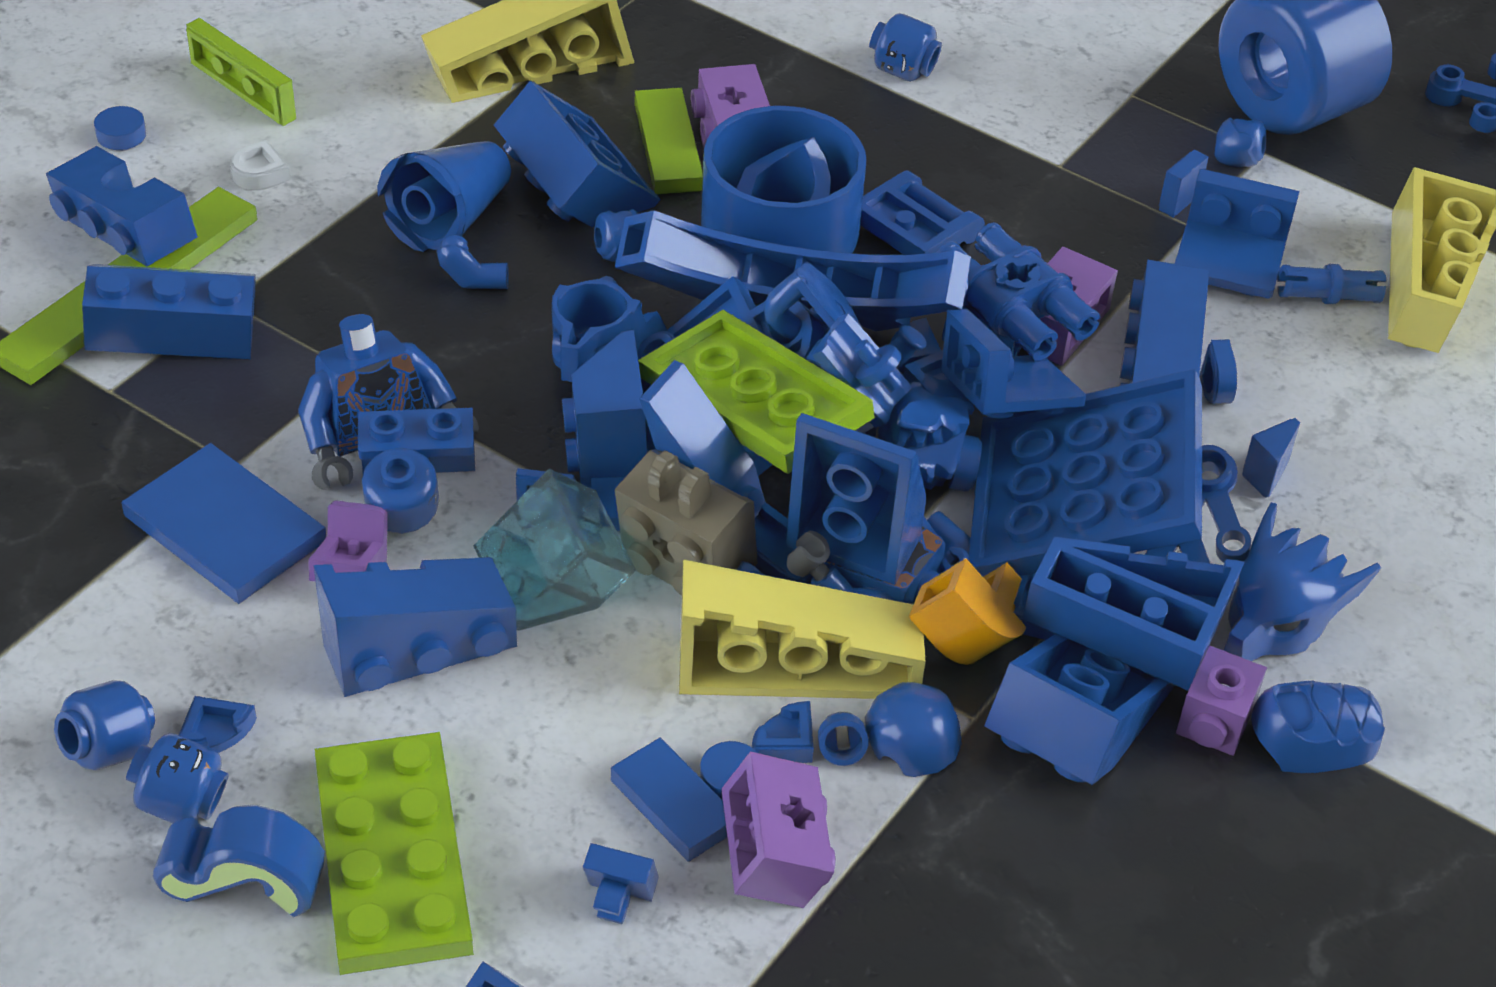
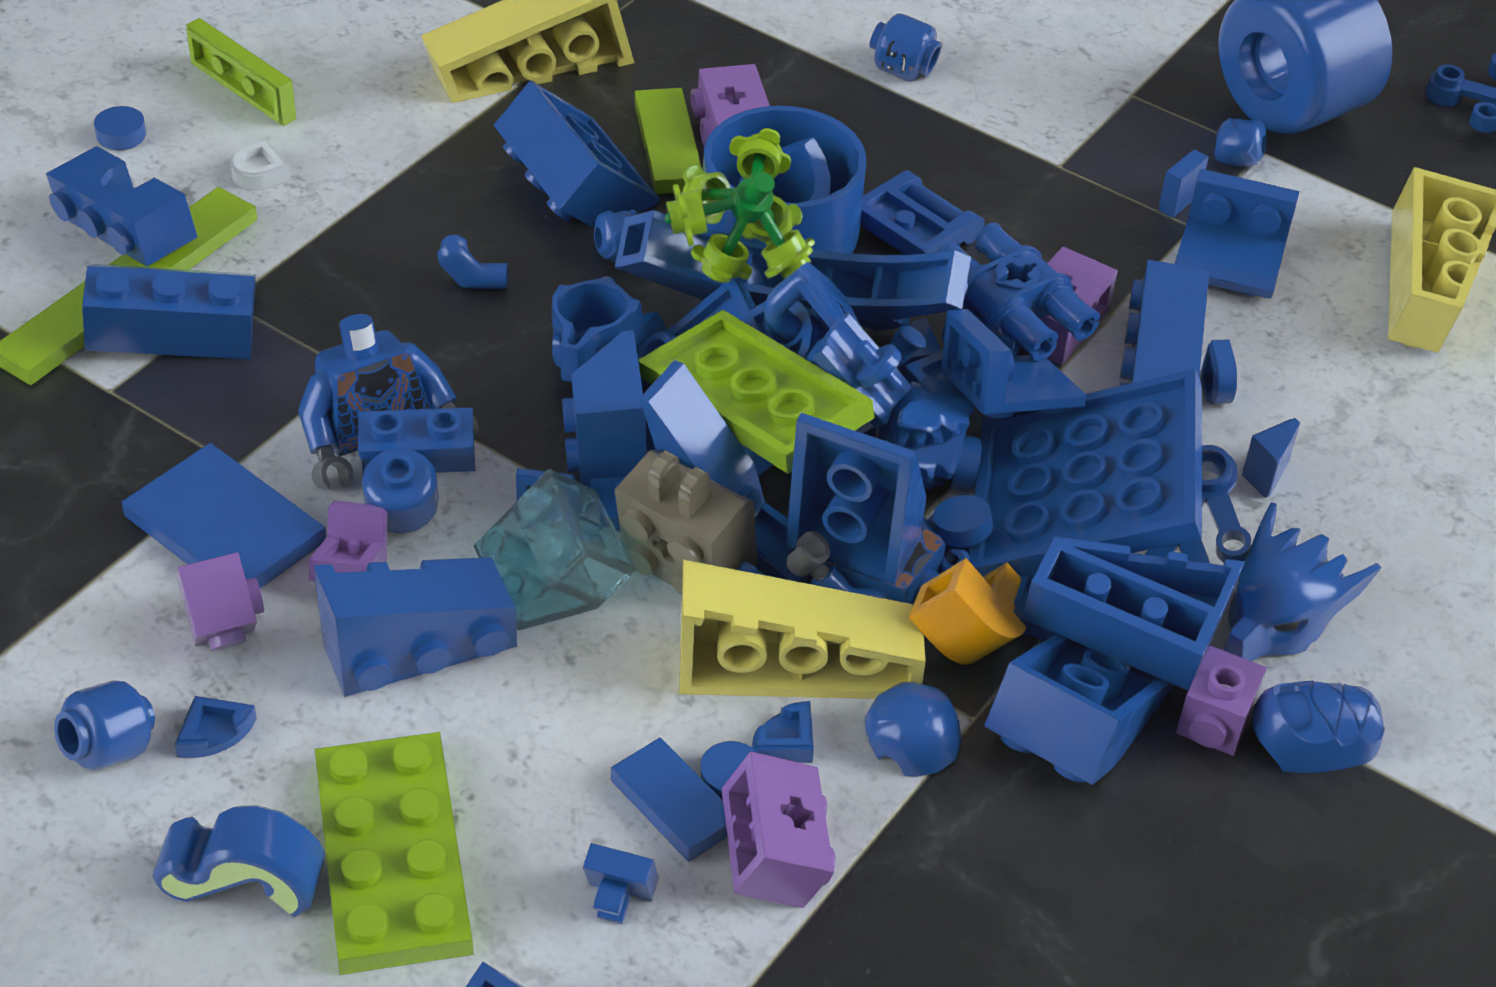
blue head [126,733,229,823] -> none
blue cone [377,141,511,252] -> none
blue hinge [818,712,869,766] -> none
blue pin [1277,264,1387,304] -> none
none -> medium lavender brick [177,552,264,651]
none -> lime plant [665,128,815,283]
none -> blue tile [933,495,993,548]

